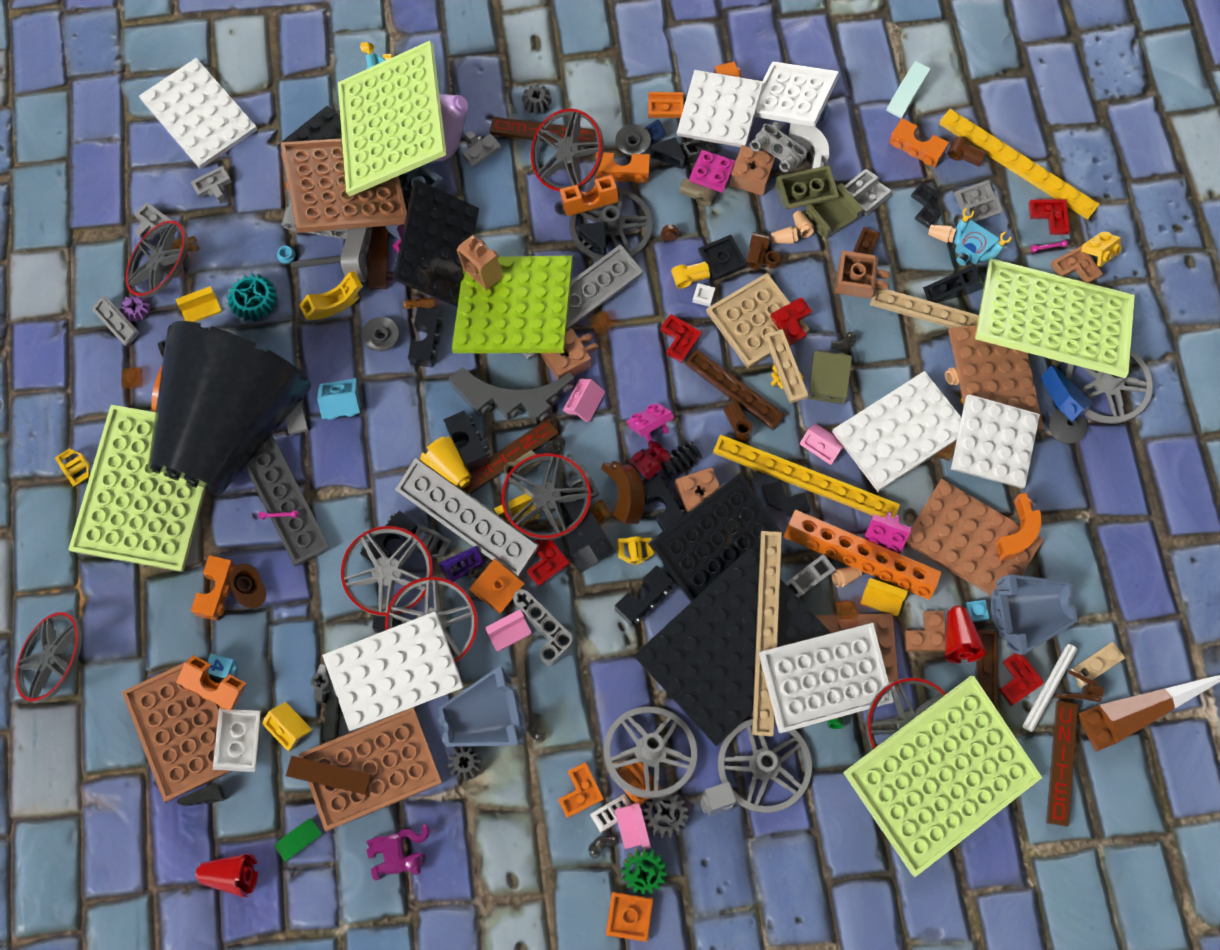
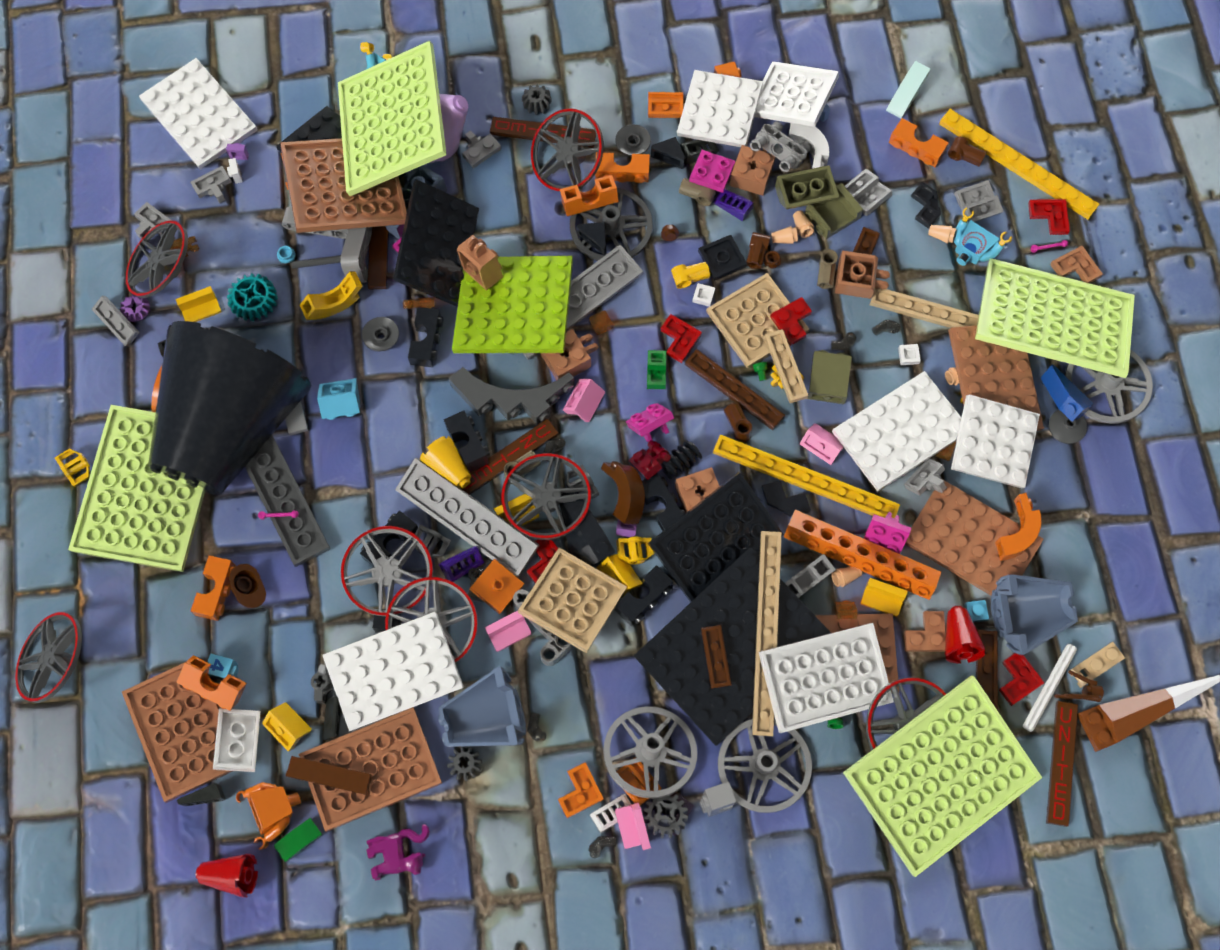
clear orange plate [121,367,143,389] -> none
clear orange plate [589,499,613,526] -> none
orange plate [606,892,654,942] -> none
green gear [621,847,667,895] -> none
dark blue tile [645,119,667,144] -> none
black slope [923,265,984,303] -> none
yellow bracket [1081,232,1122,267] -> none
none -> medium lavender plate [226,143,249,160]
none -> white plate [227,158,243,184]
none -> orange torso [236,782,301,850]
none -> tan plate [518,548,627,653]
none -> yellow panel [596,554,643,598]
none -> medium lavender plate [616,519,637,538]
none -> green slope [647,350,666,389]
none -> reddish brown tile [701,625,732,689]
none -> dark purple slope [713,189,753,221]
none -> green piece [752,362,768,381]
none -> dark tan piece [817,249,838,289]
none -> clear smoke arm [872,320,901,336]
none -> white plate [898,344,920,365]
none -> light grey hinge [904,458,947,496]

